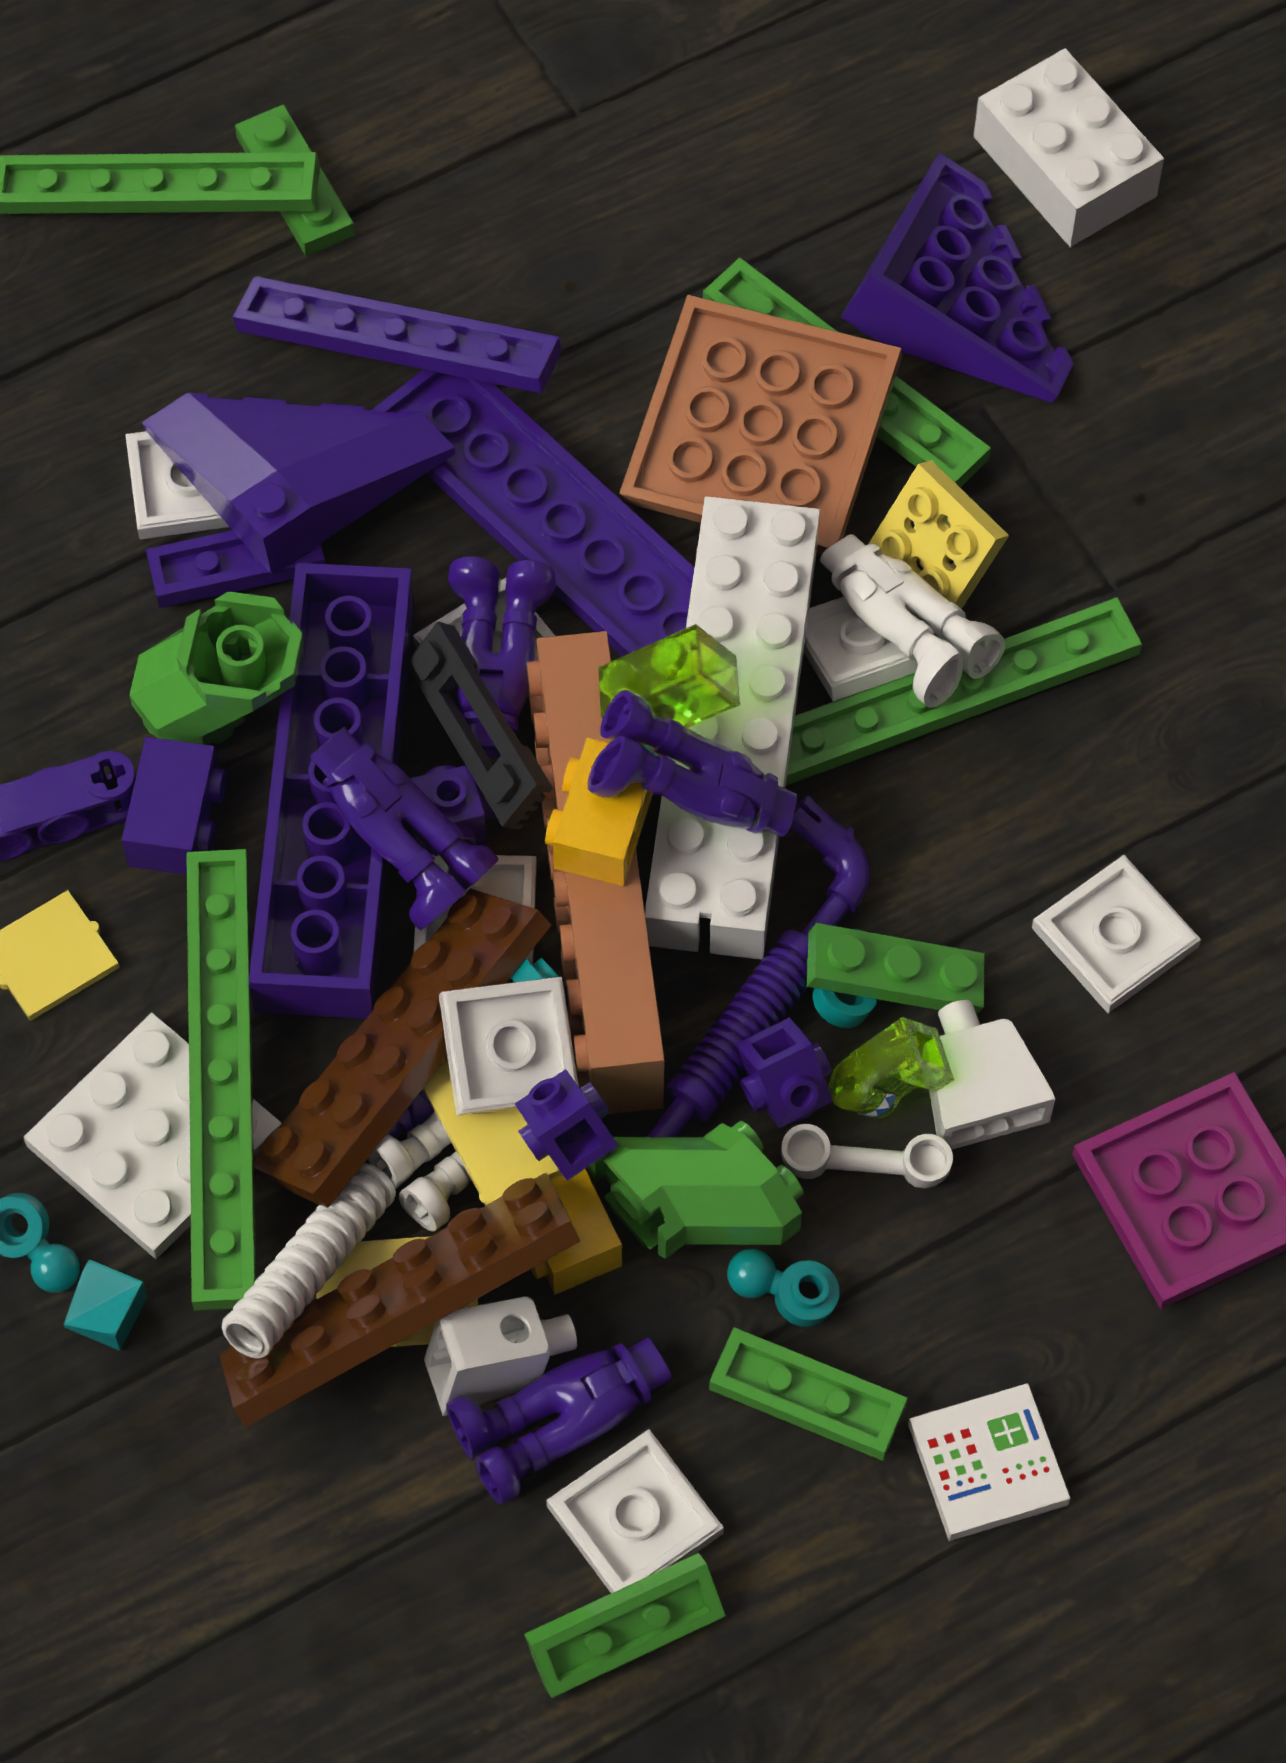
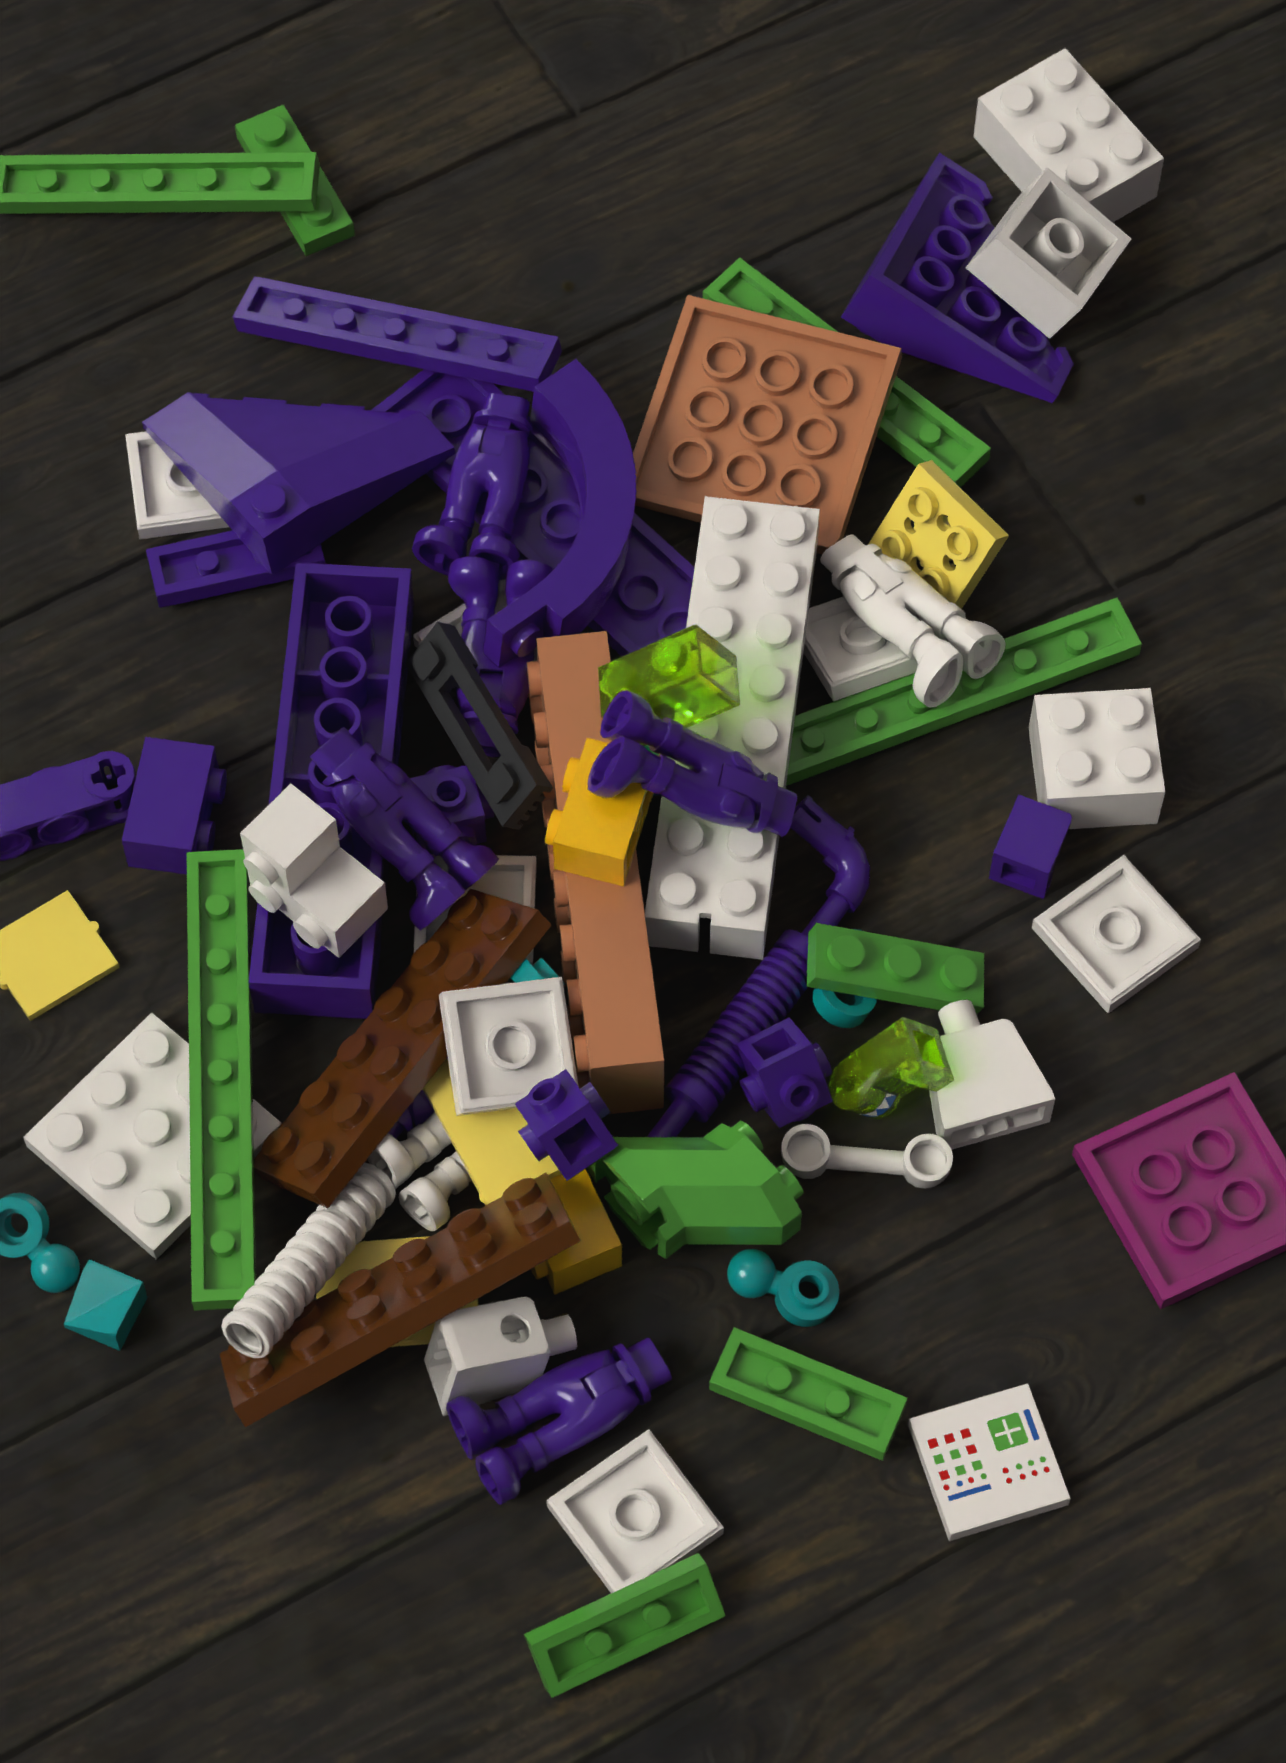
bright green brick [130,591,304,745] -> none
none -> white brick [240,784,388,958]
none -> dark purple piece [412,393,532,580]
none -> dark purple arch [483,359,637,668]
none -> white brick [966,167,1132,339]
none -> dark purple panel [989,794,1072,899]
none -> white brick [1029,688,1165,829]

